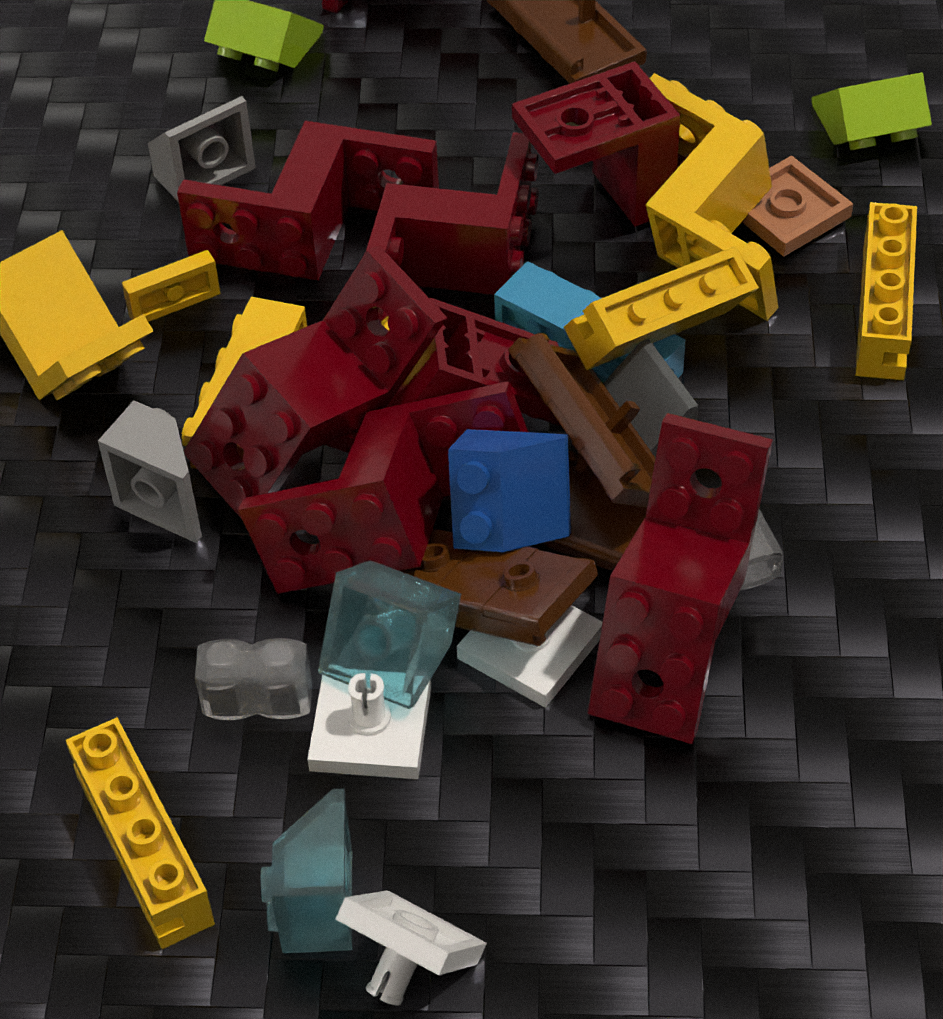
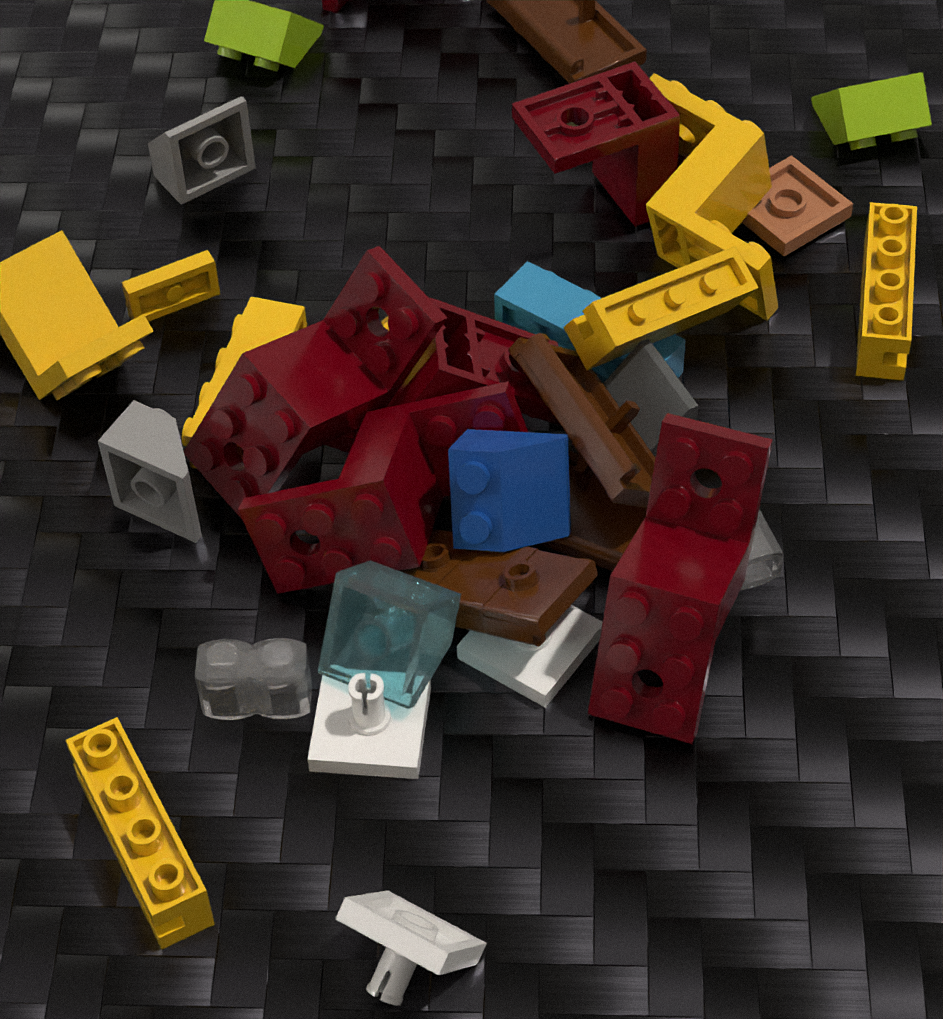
dark red bracket [177,121,439,281] -> none
clear light blue slope [261,789,352,953] -> none
dark red bracket [366,132,539,322] -> none

